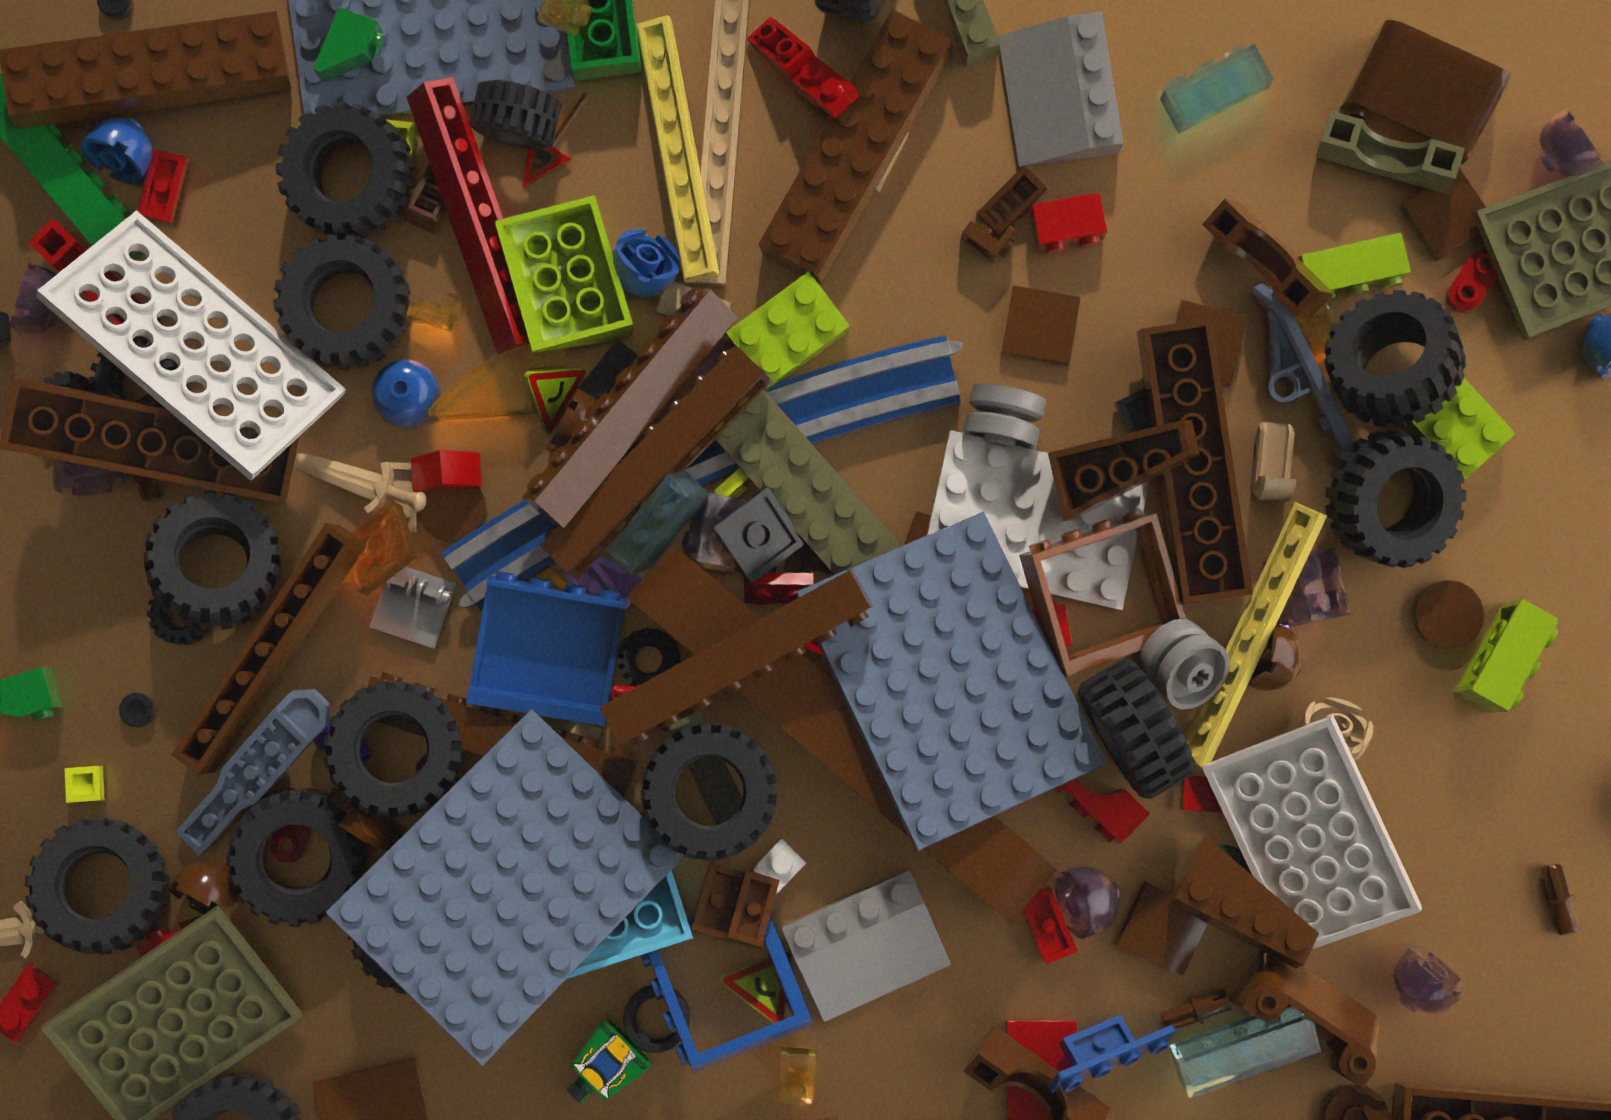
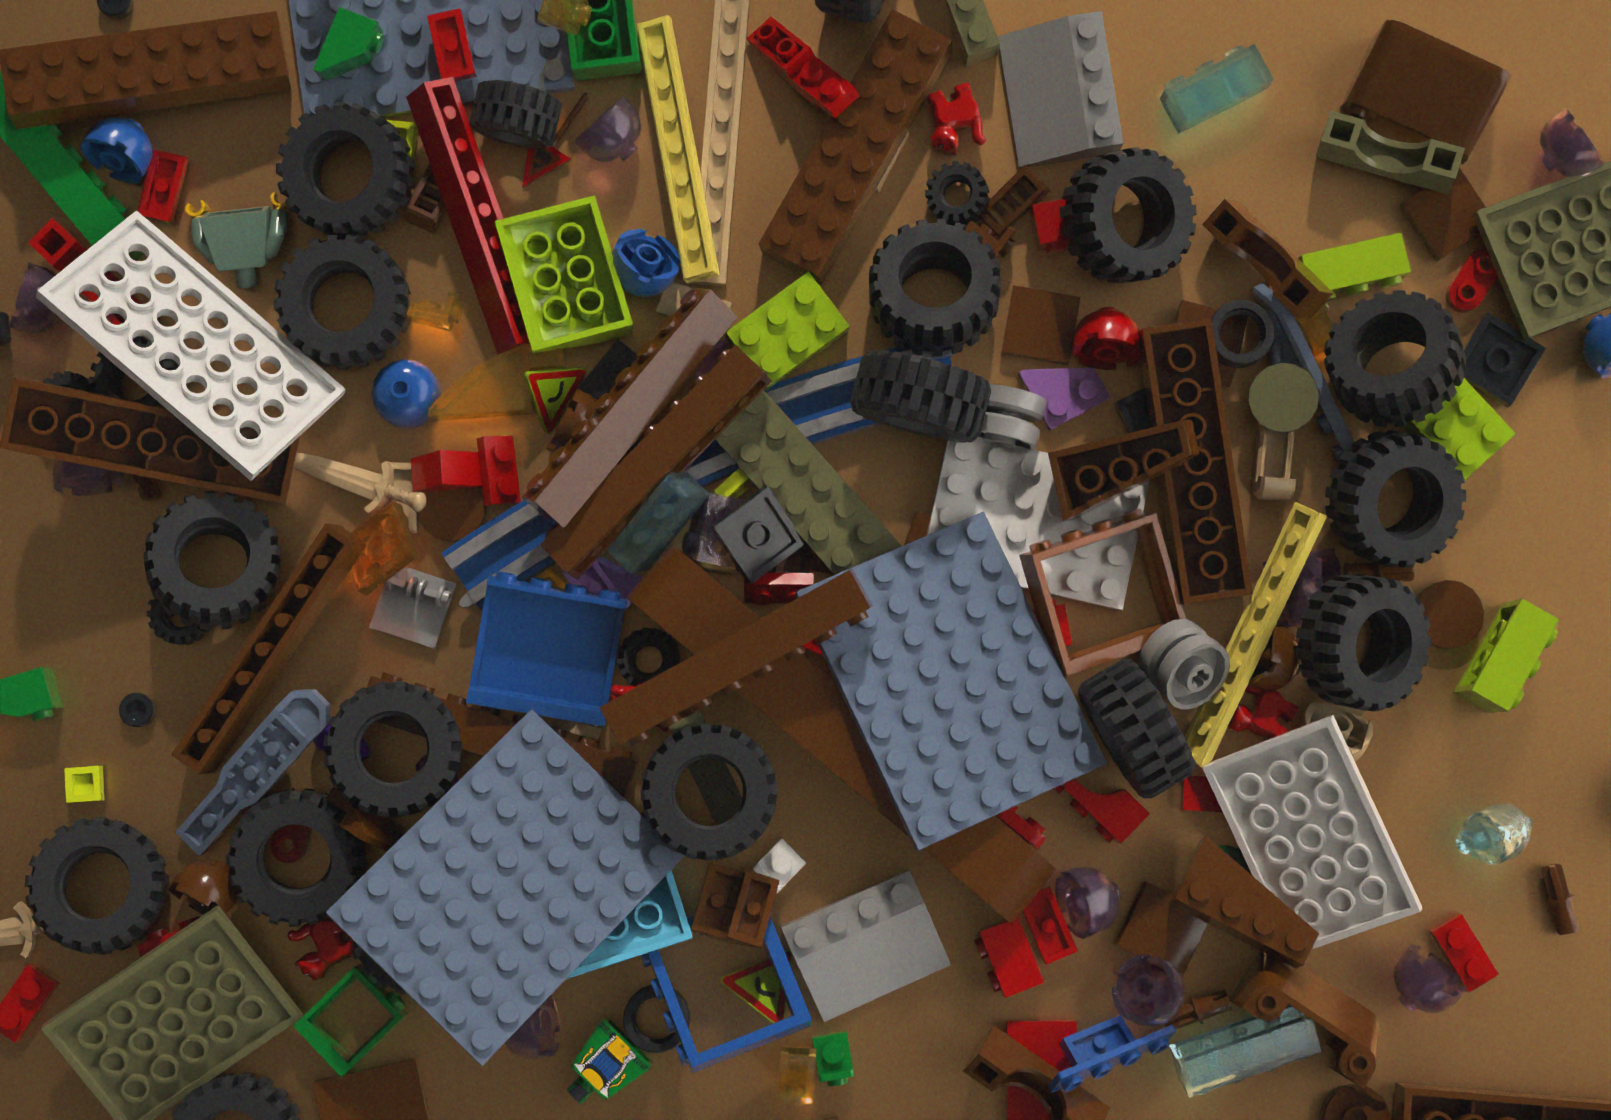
none -> sand green torso [185,192,290,288]
none -> red animal [288,918,354,981]
none -> green window [293,964,408,1077]
none -> red plate [427,8,477,82]
none -> red plate [476,435,521,506]
none -> cylinder [505,994,561,1059]
none -> cylinder [574,96,641,162]
none -> green bracket [812,1030,854,1087]
none -> black tyre [850,350,991,443]
none -> black tyre [869,219,1001,357]
none -> black tyre [925,161,990,226]
none -> red animal [927,82,986,155]
none -> red brick [974,917,1044,998]
none -> red plate [995,806,1047,850]
none -> medium lavender wing [1018,367,1111,431]
none -> black tyre [1060,147,1197,284]
none -> red cylinder [1072,307,1141,370]
none -> cylinder [1112,954,1185,1027]
none -> black tyre [1211,300,1274,368]
none -> red animal [1228,686,1299,740]
none -> olive tile [1248,363,1319,432]
none -> black tyre [1295,574,1431,712]
none -> reddish brown axle [1343,562,1415,582]
none -> red plate [1429,913,1499,993]
none -> clear light blue hair [1455,803,1533,865]
none -> black plate [1463,312,1546,408]

